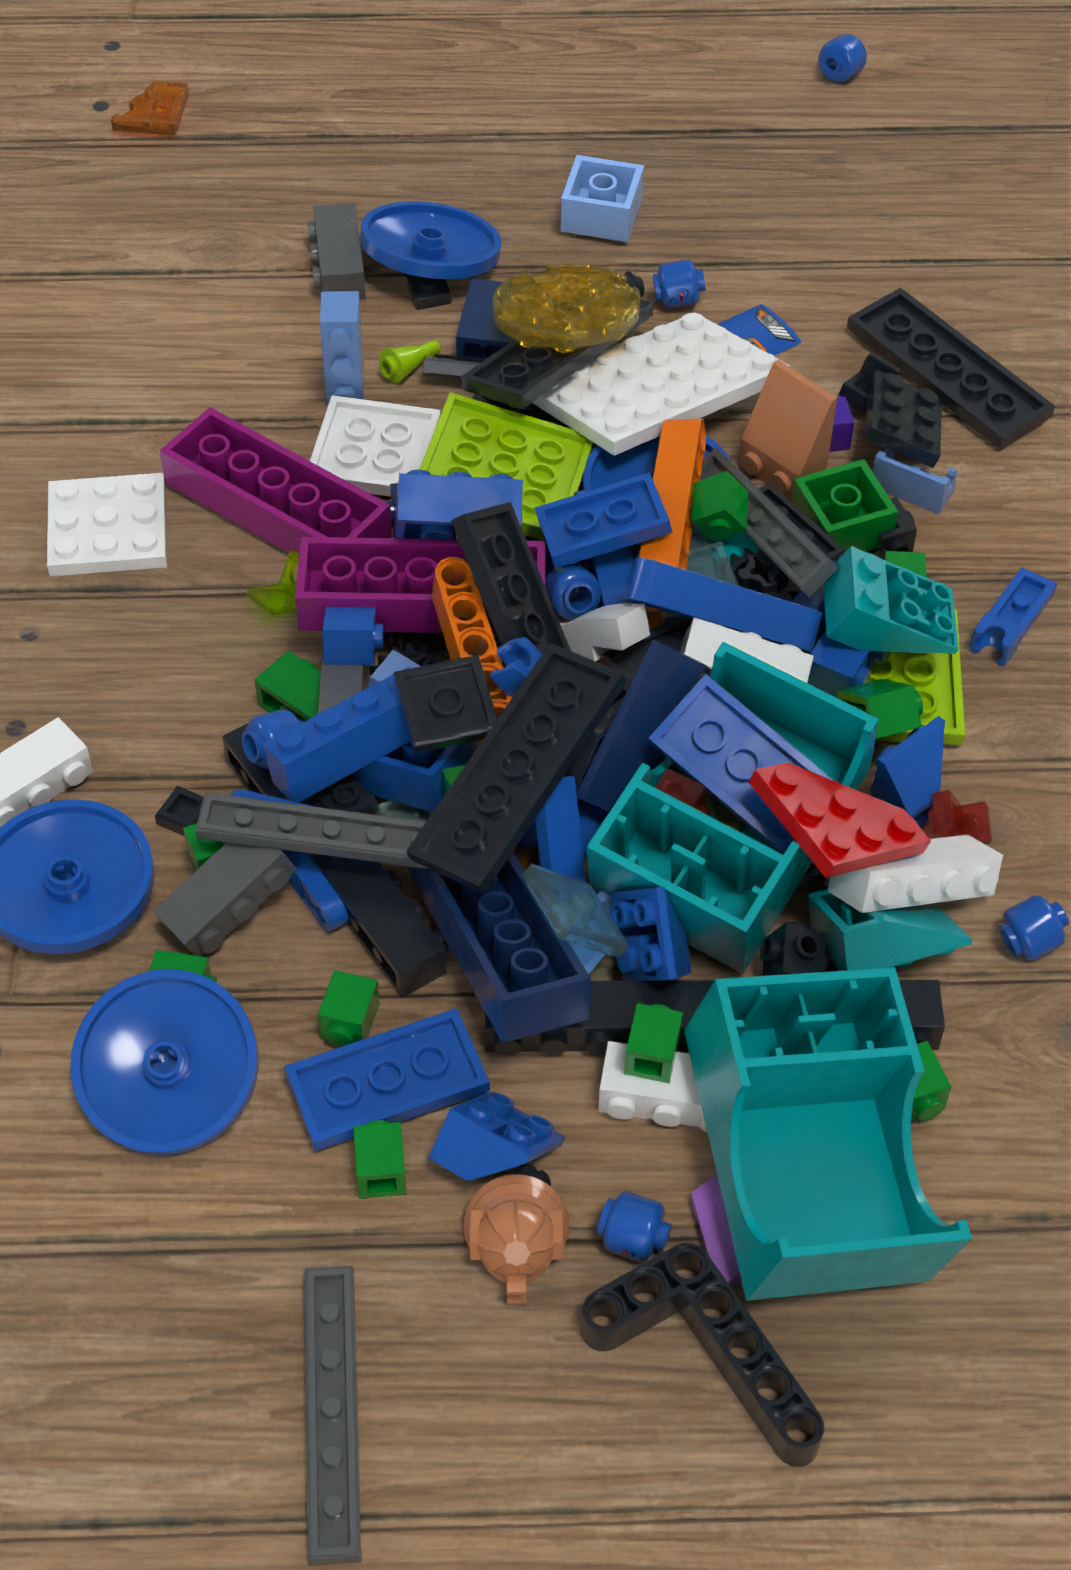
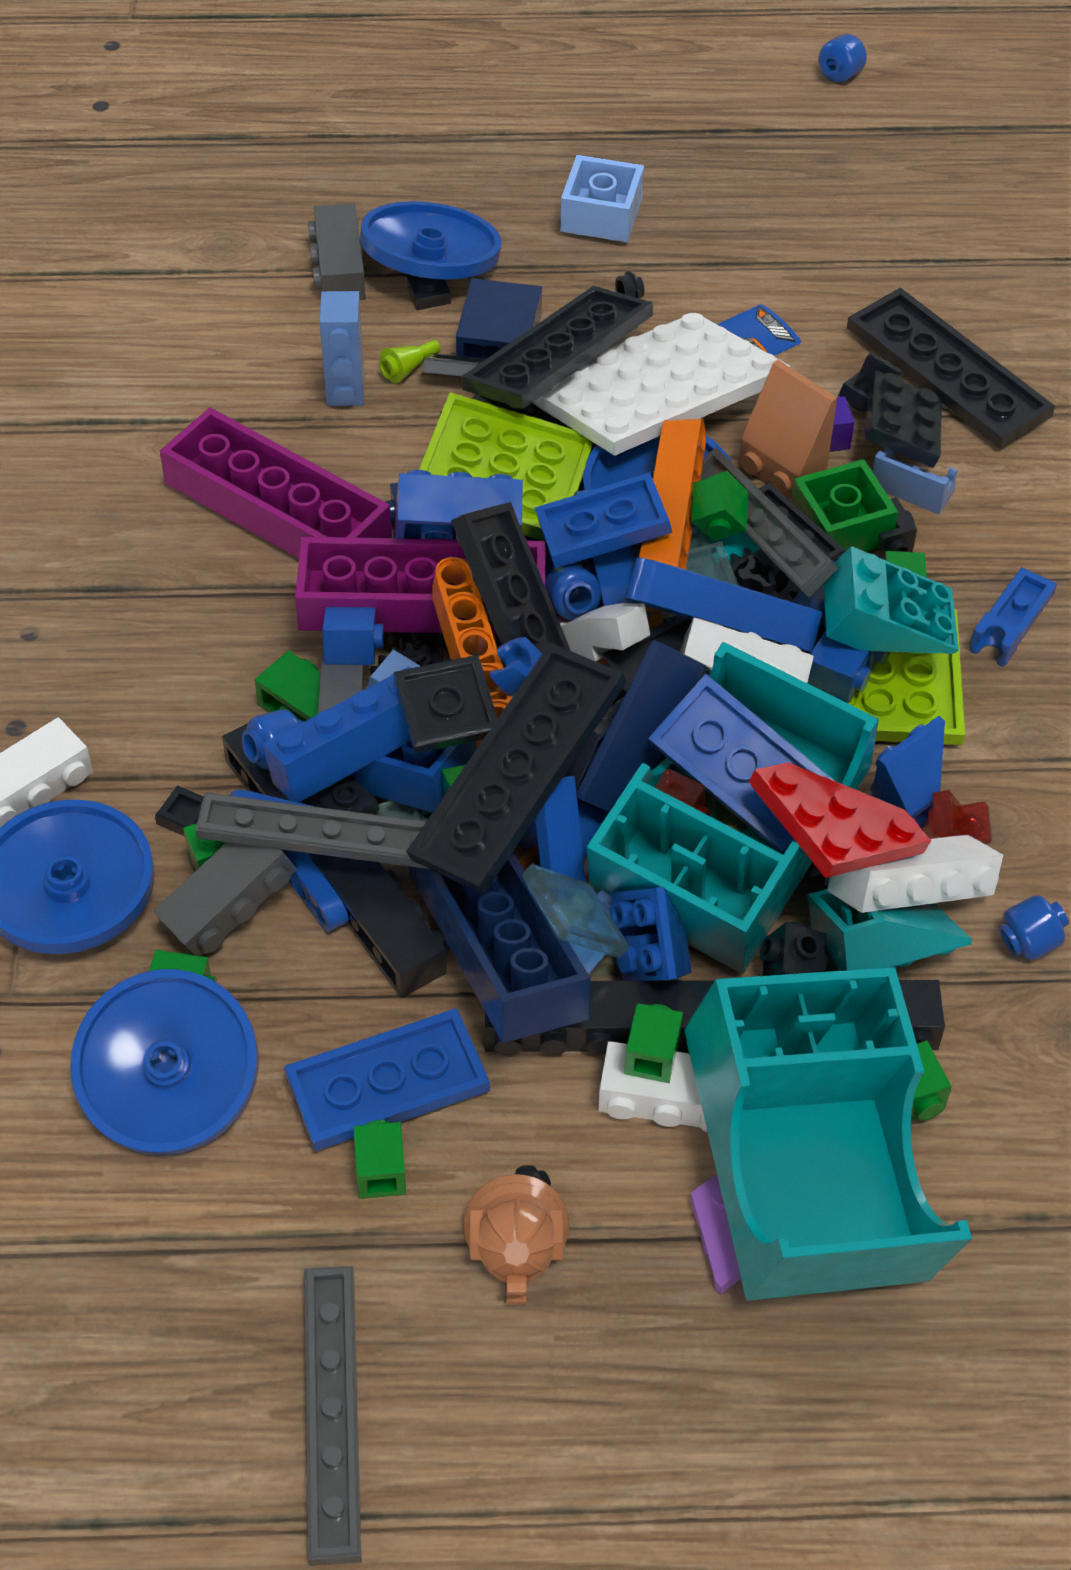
white plate [47,473,167,577] -> none
clear orange wing [111,81,189,136] -> none
clear neon green bracket [246,550,299,615] -> none
white plate [310,395,441,497] -> none
green brick [318,970,380,1047] -> none
blue slope [428,1092,566,1181] -> none
clear yellow plate [493,264,640,353] -> none
black beam [581,1243,824,1467] -> none
blue head [597,1191,672,1262] -> none
blue head [653,259,706,309] -> none
green brick [837,679,923,739] -> none

